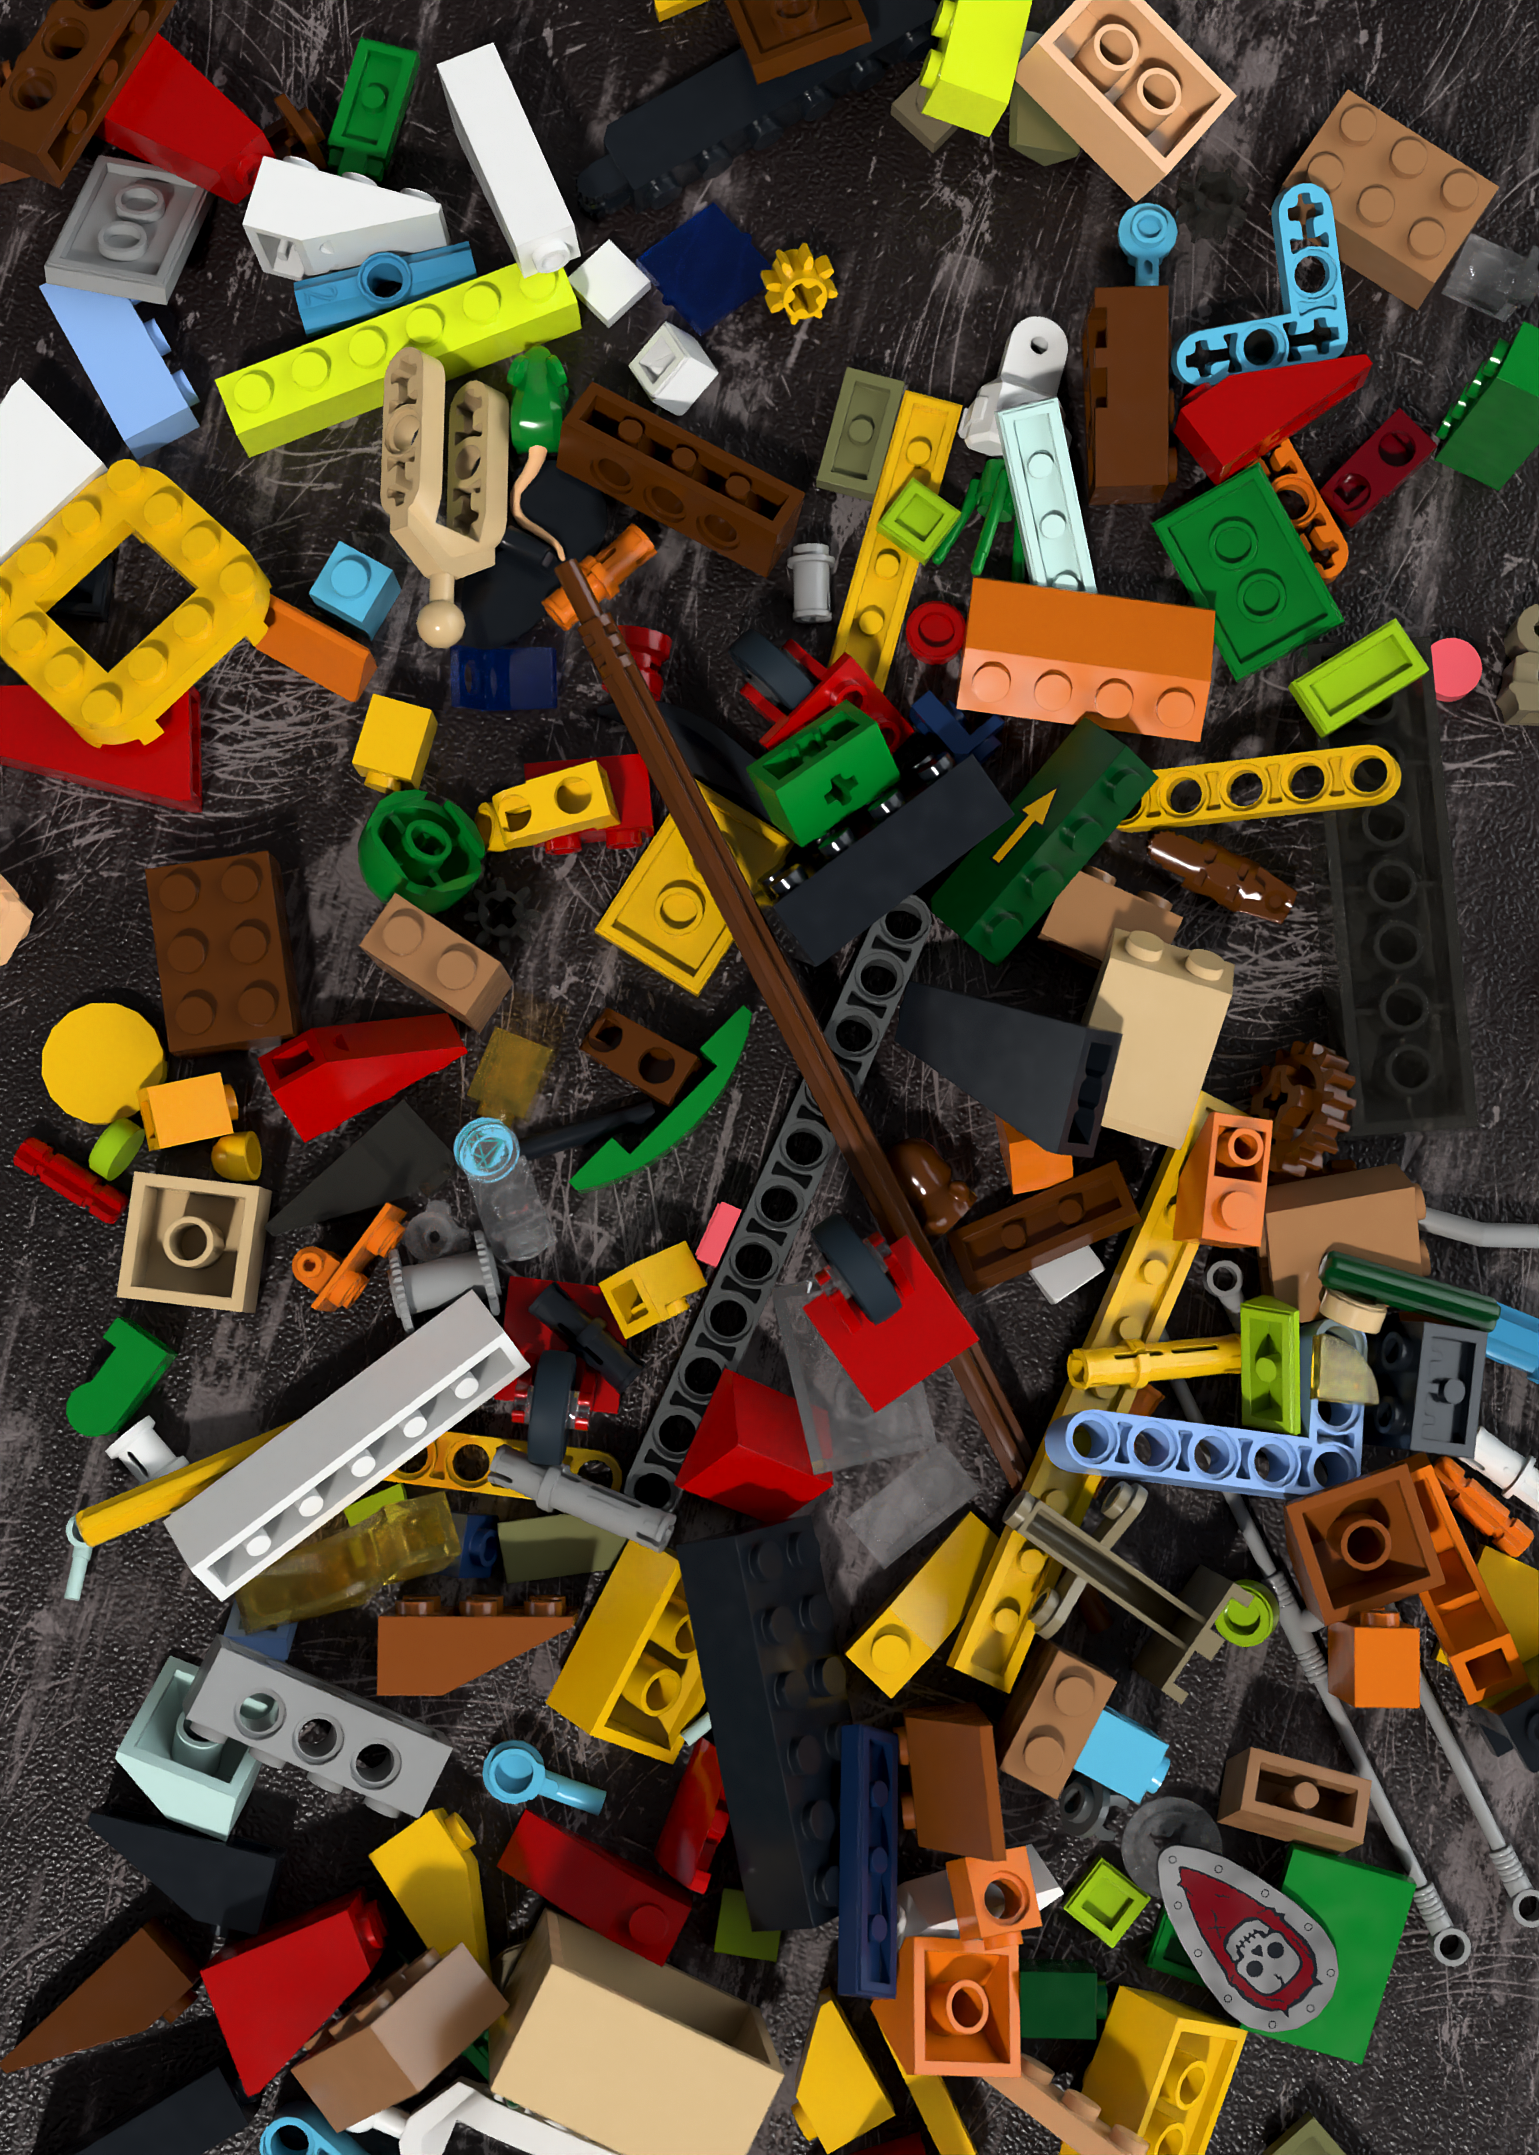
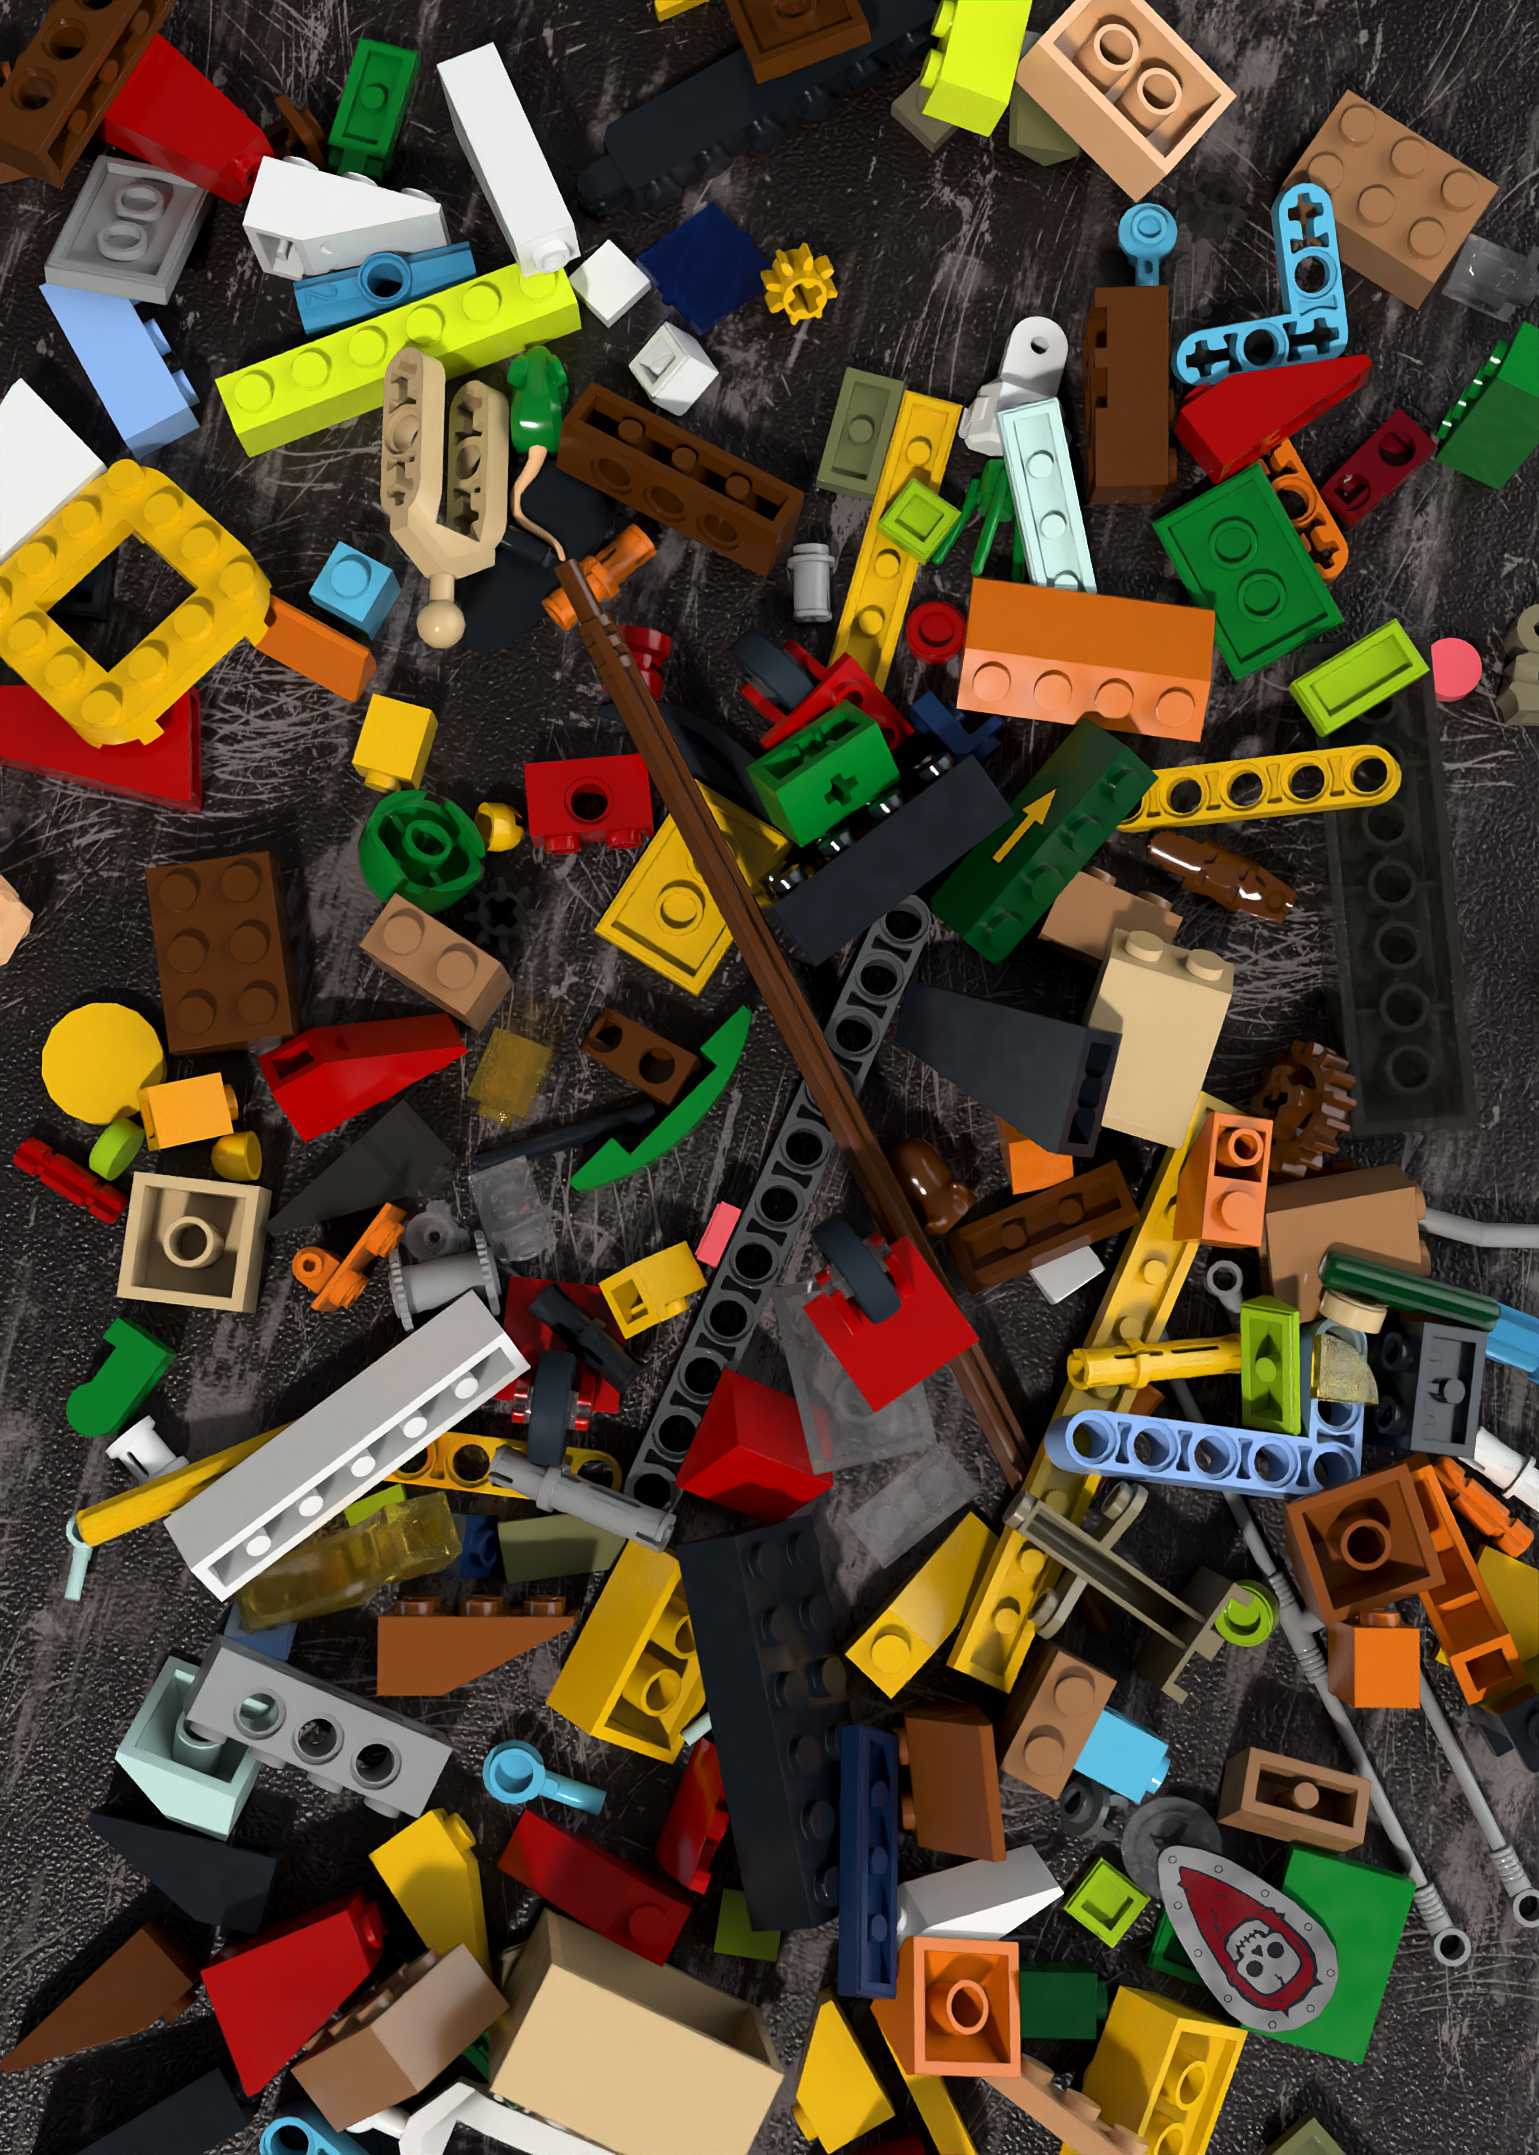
clear blue bracket [450,645,557,712] -> none
clear tile [453,1117,520,1183] -> none
yellow leg [492,760,621,848] -> none
orange brick [945,1846,1042,1951] -> none

